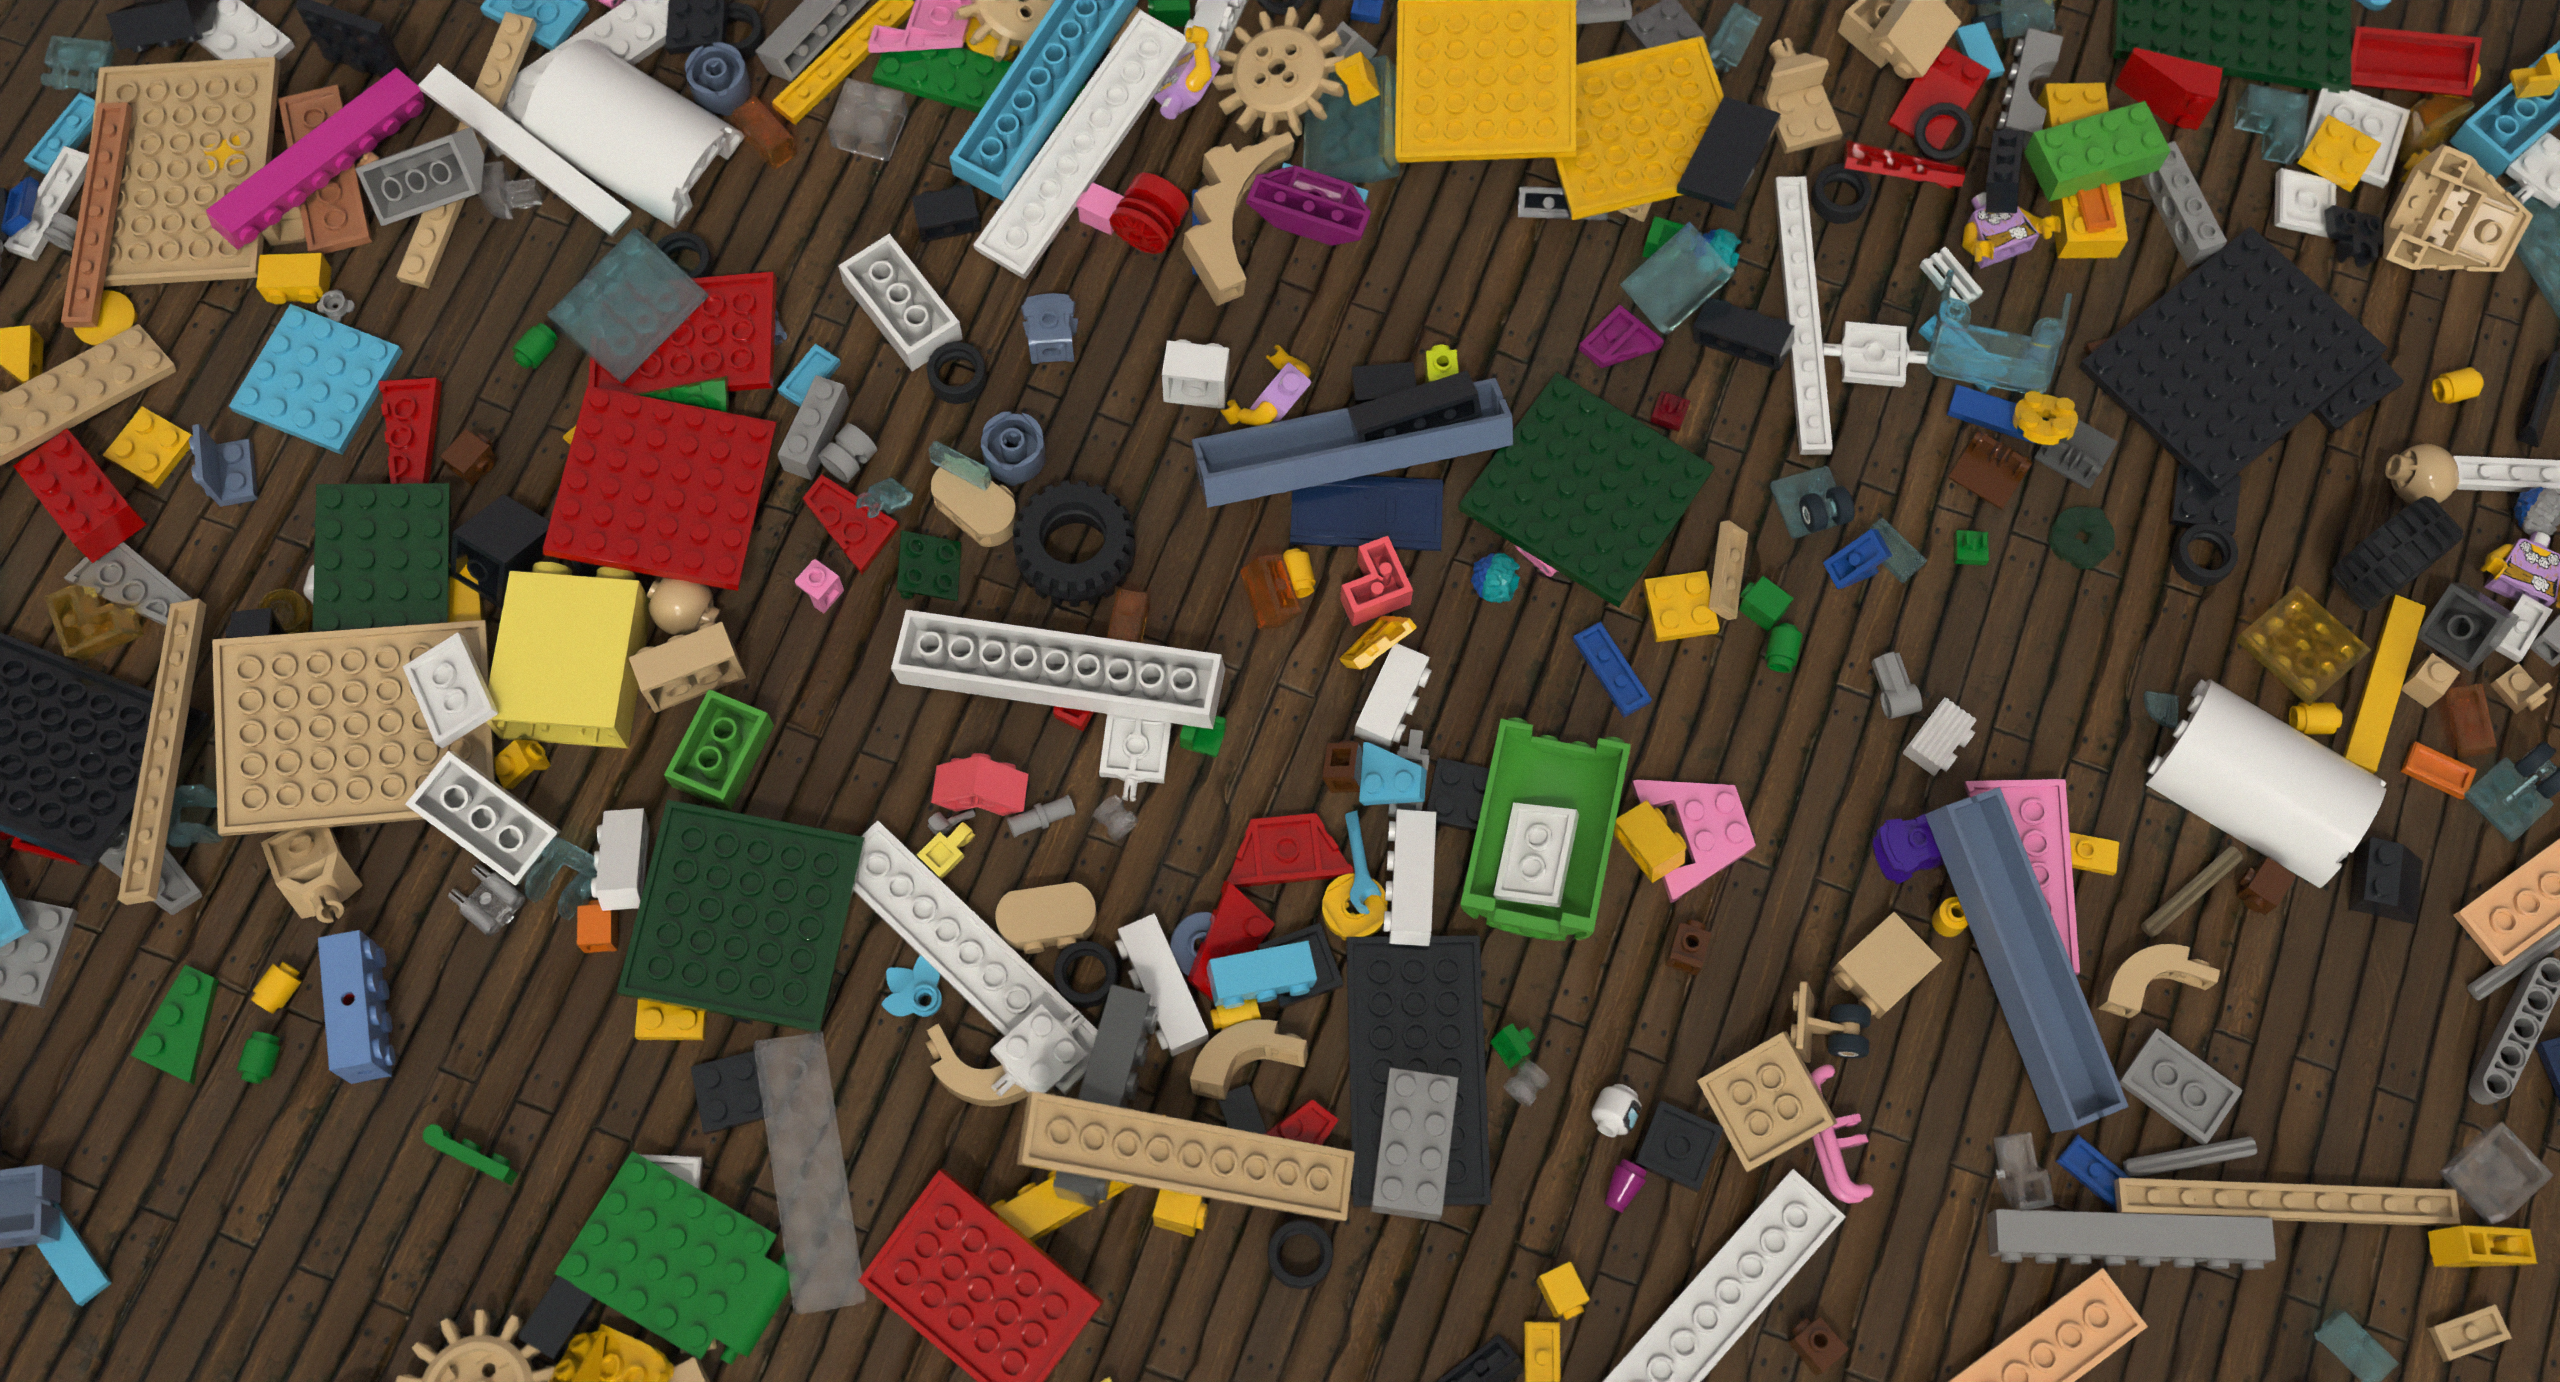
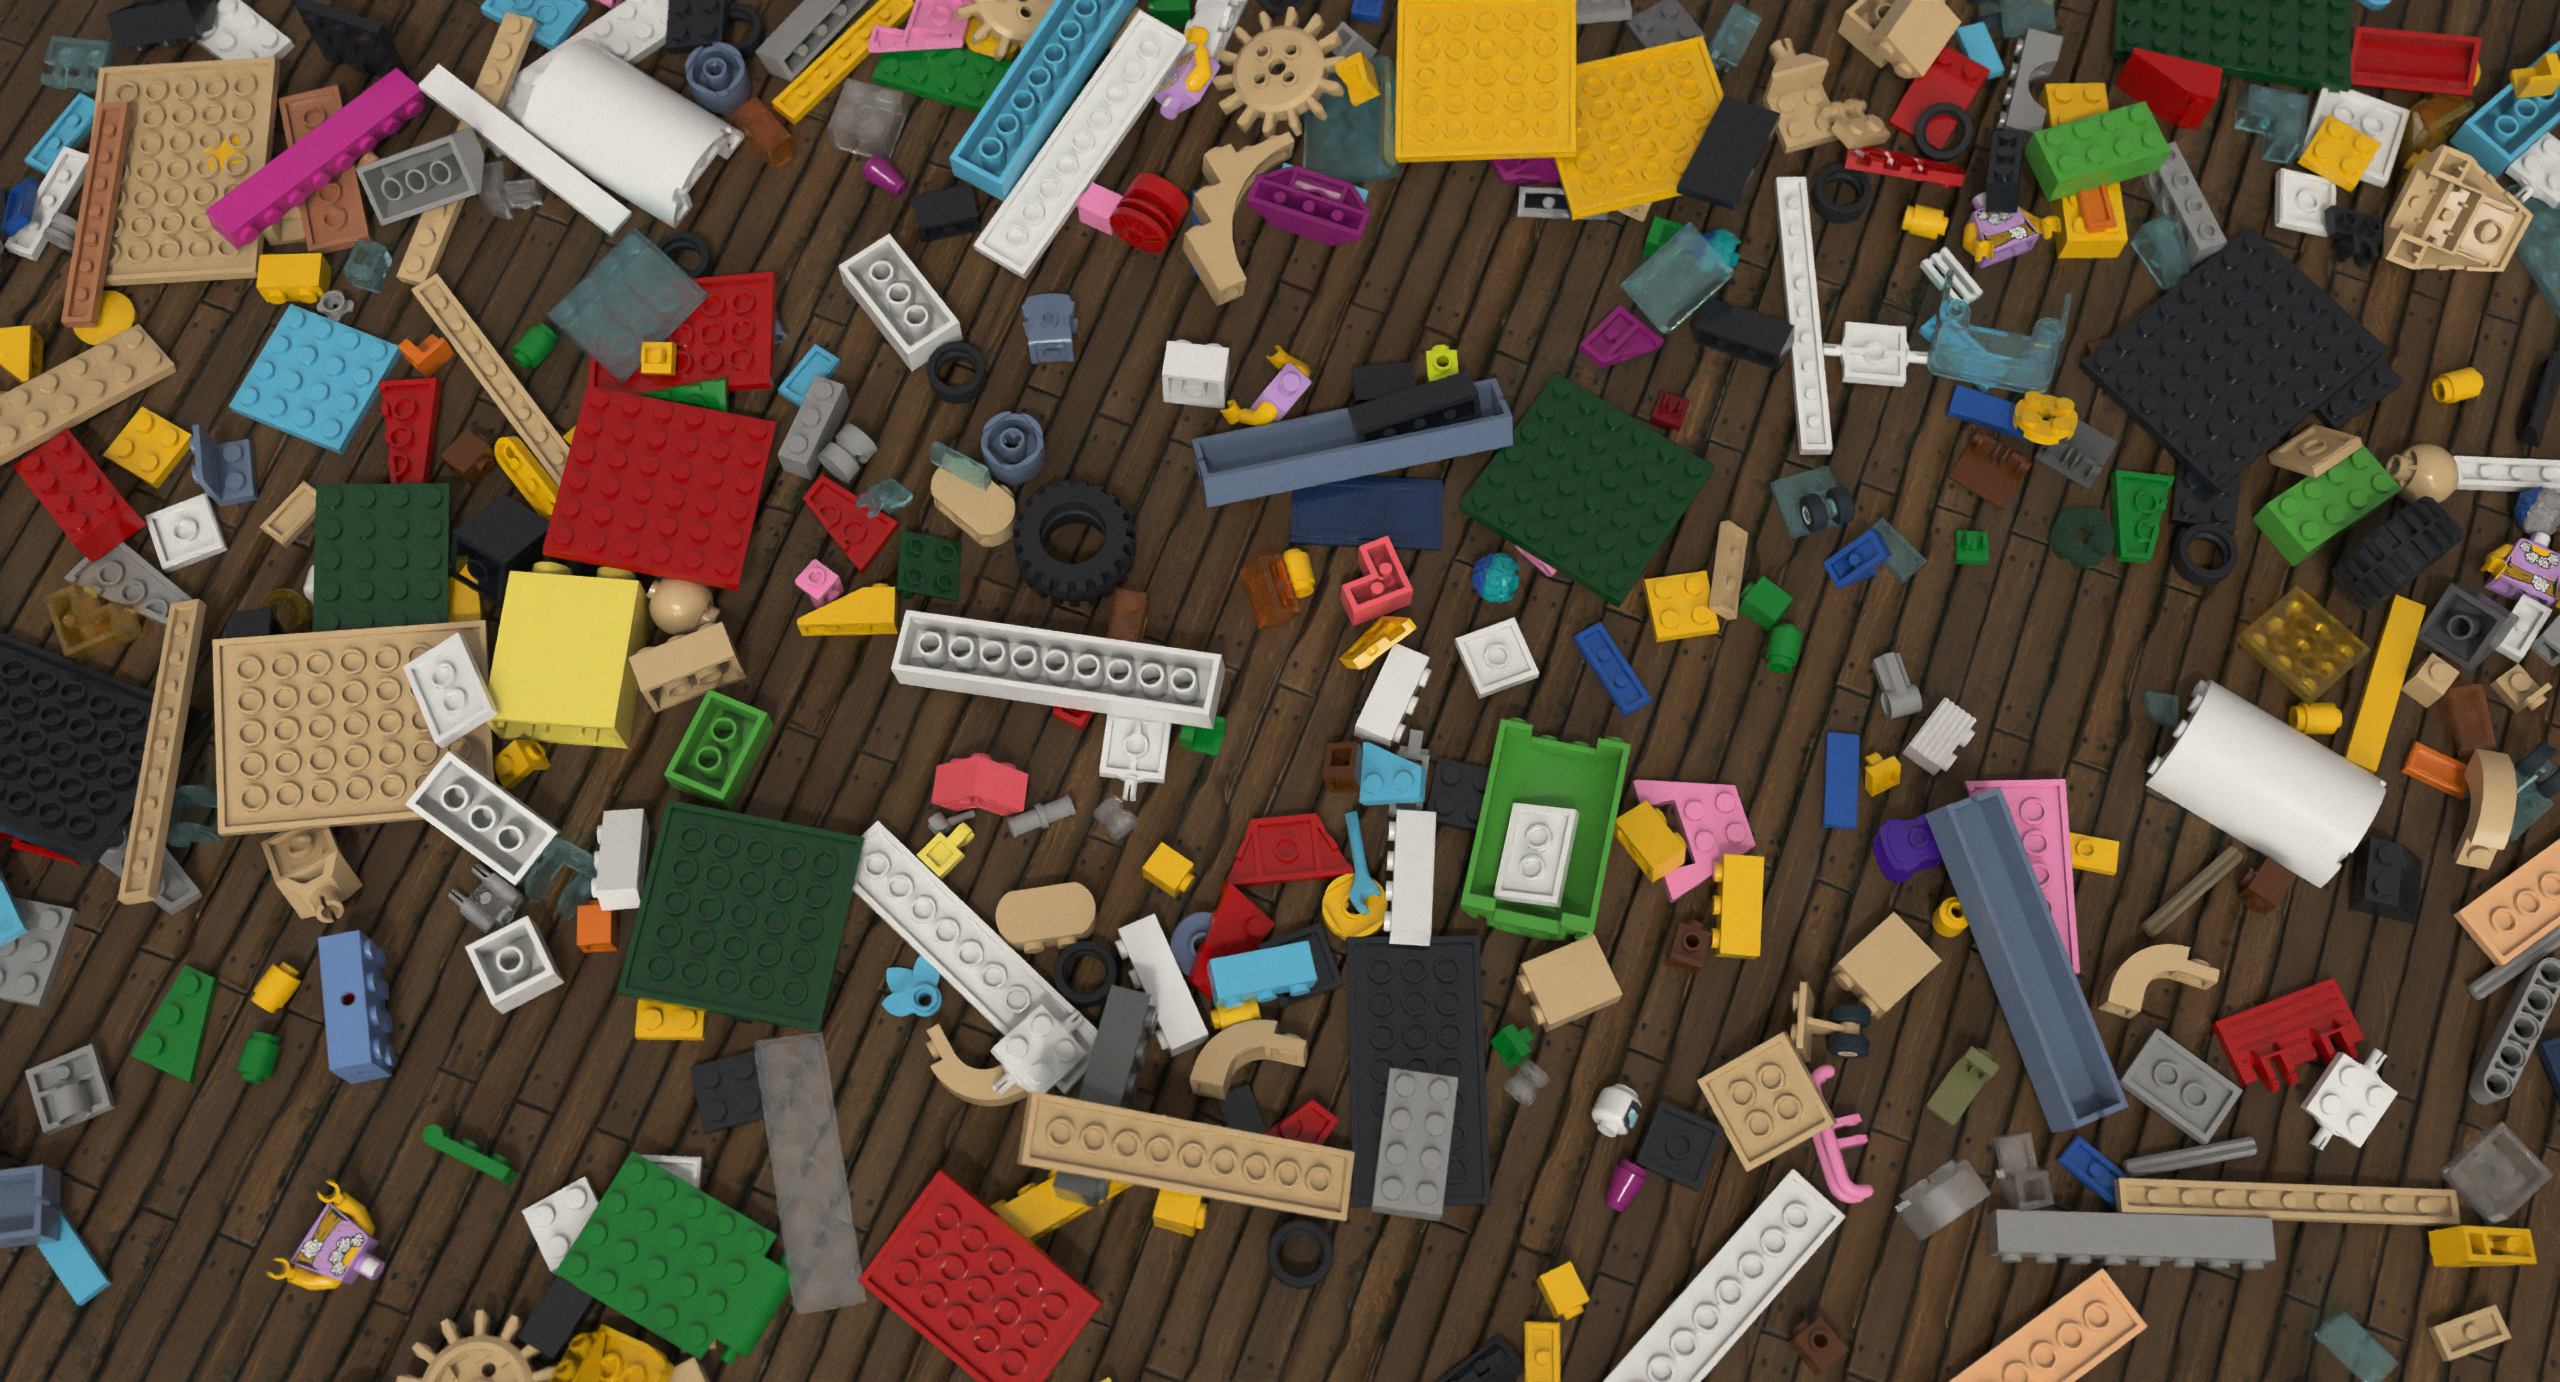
none -> light grey plate [25,1044,116,1135]
none -> white tile [144,493,228,574]
none -> tan tile [260,481,316,548]
none -> torso [266,1179,385,1290]
none -> clear light blue brick [342,240,393,294]
none -> orange panel [397,334,455,378]
none -> tan plate [411,273,570,488]
none -> white brick [465,915,565,1014]
none -> yellow plate [494,436,559,521]
none -> white plate [522,1177,599,1273]
none -> yellow tile [641,342,677,375]
none -> yellow slope [797,583,899,636]
none -> magenta cone [862,154,908,197]
none -> yellow brick [1142,842,1196,898]
none -> white plate [1455,617,1539,699]
none -> magenta wing [1488,158,1561,184]
none -> tan brick [1516,934,1623,1032]
none -> yellow brick [1710,854,1764,959]
none -> tan plate [1821,98,1891,150]
none -> blue tile [1822,732,1860,831]
none -> yellow tile [1864,752,1901,797]
none -> clear brick [1895,1159,1992,1242]
none -> yellow brick [1901,204,1949,240]
none -> olive bracket [1925,1046,2000,1126]
none -> green wing [2110,470,2175,564]
none -> clear light blue slope [2131,213,2190,291]
none -> red hinge [2211,978,2365,1093]
none -> bright green brick [2252,444,2402,567]
none -> tan tile [2268,424,2363,478]
none -> white plate [2300,1048,2398,1151]
none -> tan arch [2452,748,2517,870]

